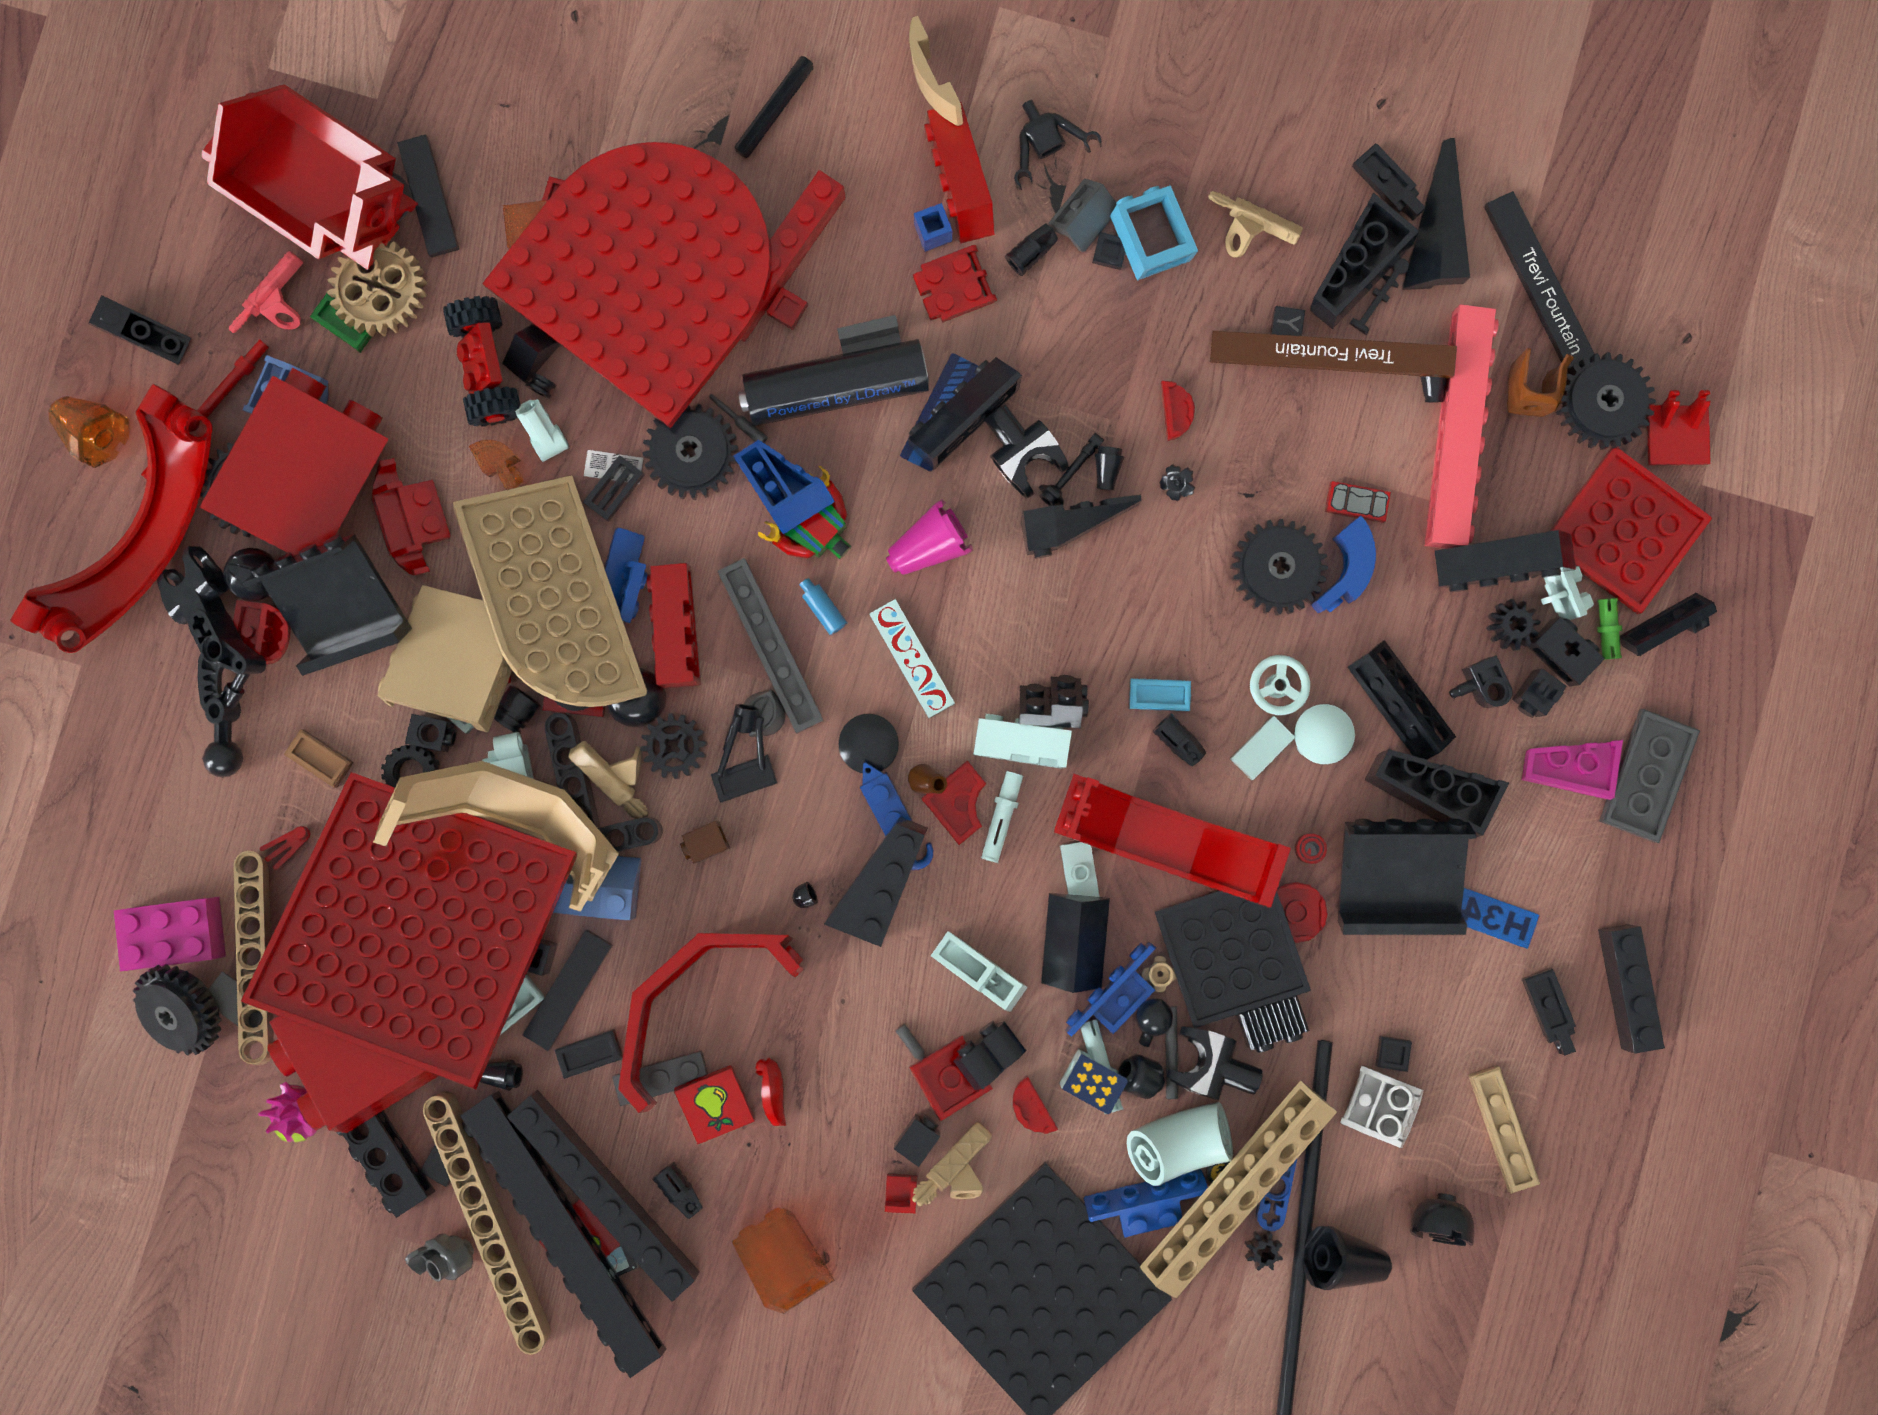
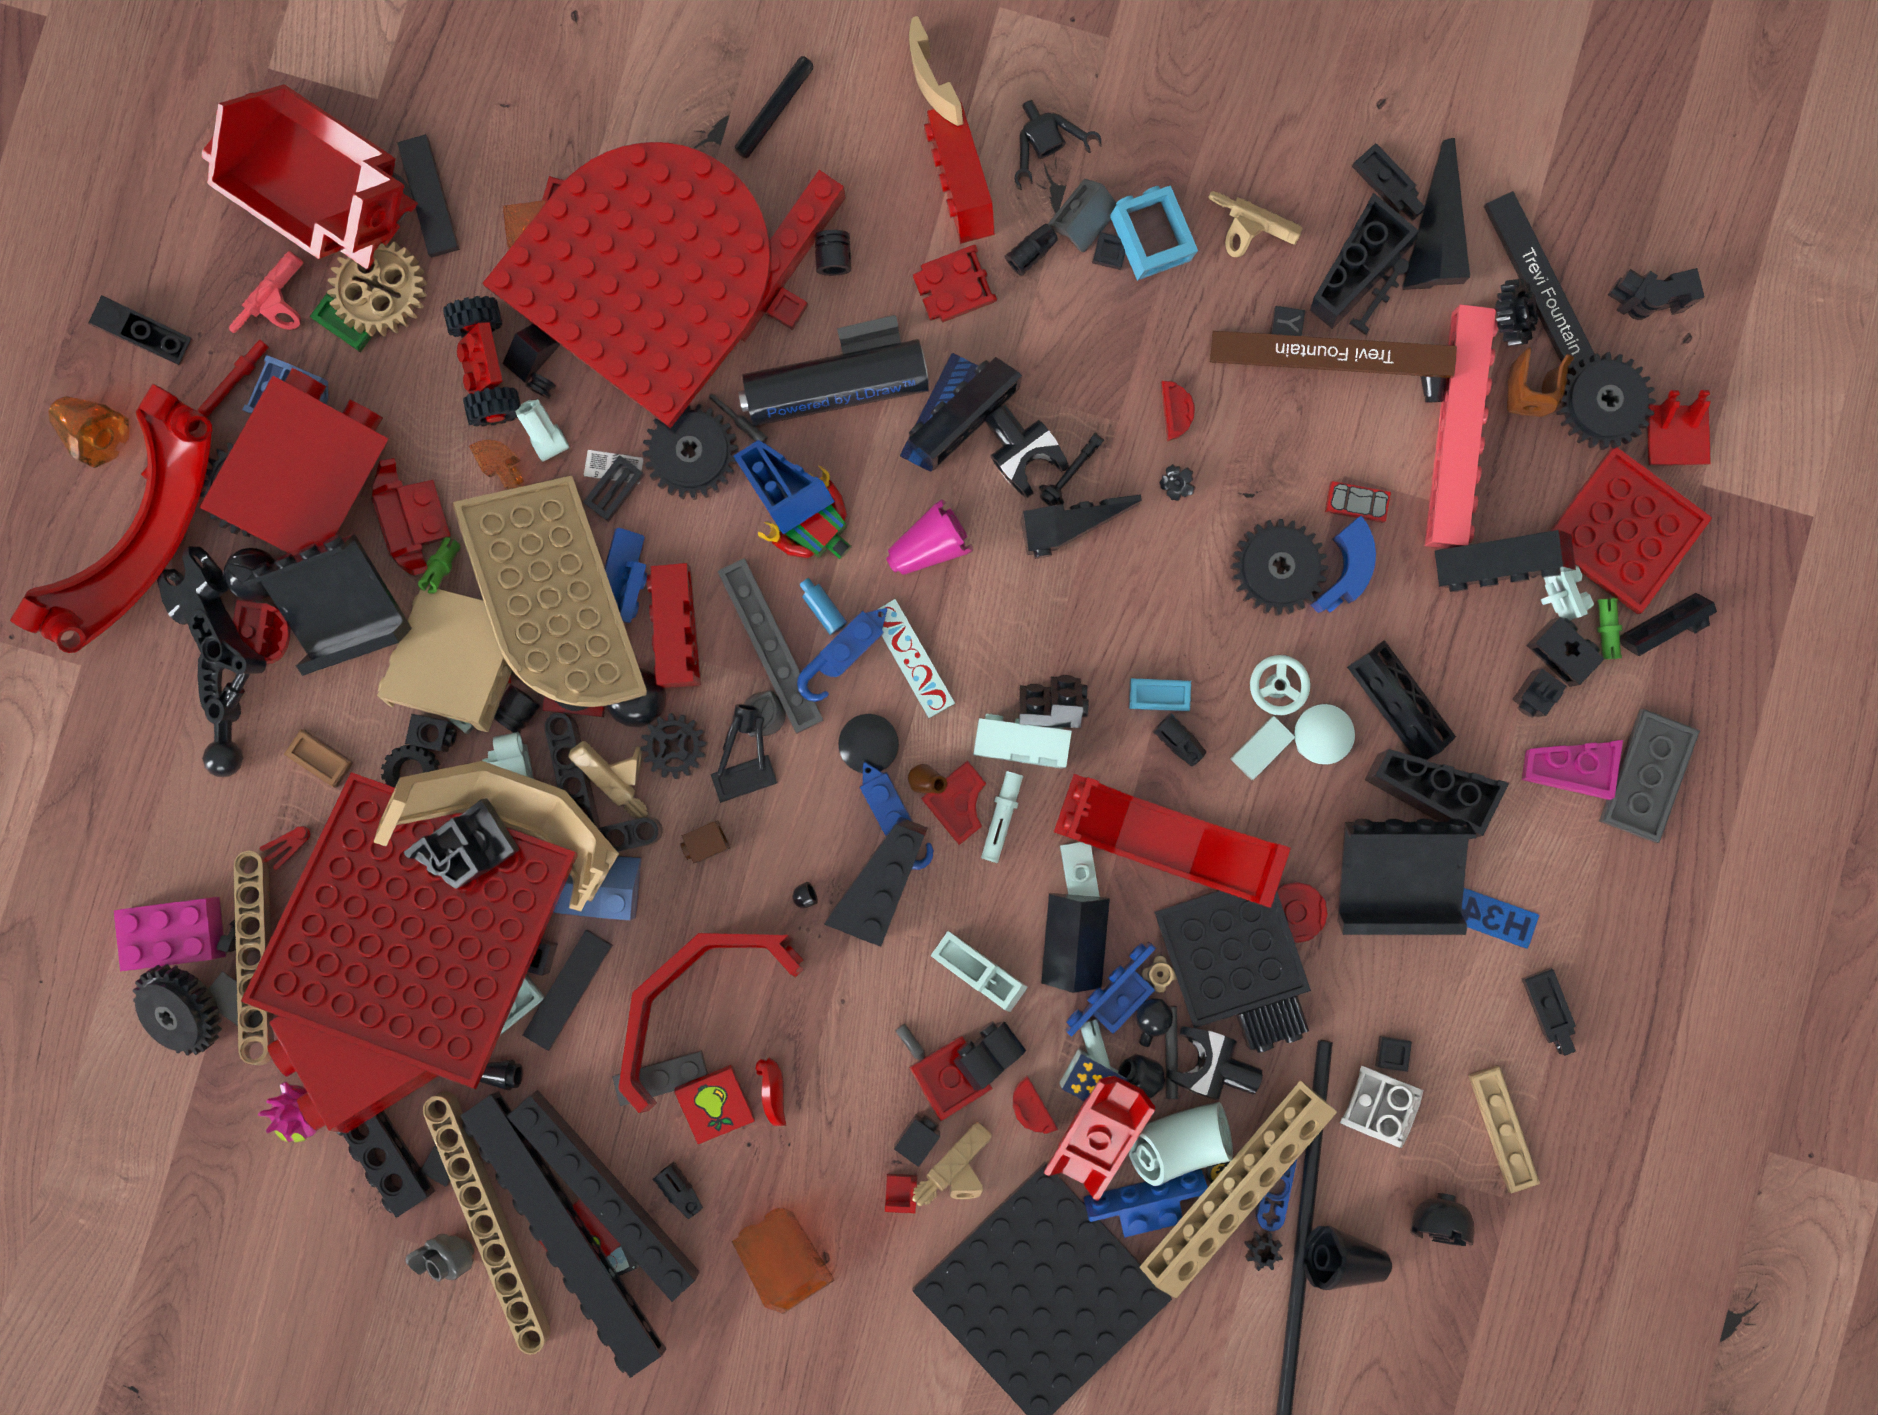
black tile [555,1029,623,1079] -> none
blue brick [914,203,953,252] -> none
black cone [1095,446,1124,490] -> none
red tile [1295,833,1327,864] -> none
black piece [1449,655,1513,708] -> none
black gear [1486,599,1541,651] -> none
black brick [1598,924,1665,1054] -> none
none -> black tile [217,920,236,952]
none -> black slope [403,798,520,889]
none -> bright green pin [418,537,461,593]
none -> blue plate [797,608,887,702]
none -> black piece [814,230,852,276]
none -> piece [1044,1076,1155,1201]
none -> black gear [1495,279,1538,346]
none -> black hips [1608,268,1705,320]

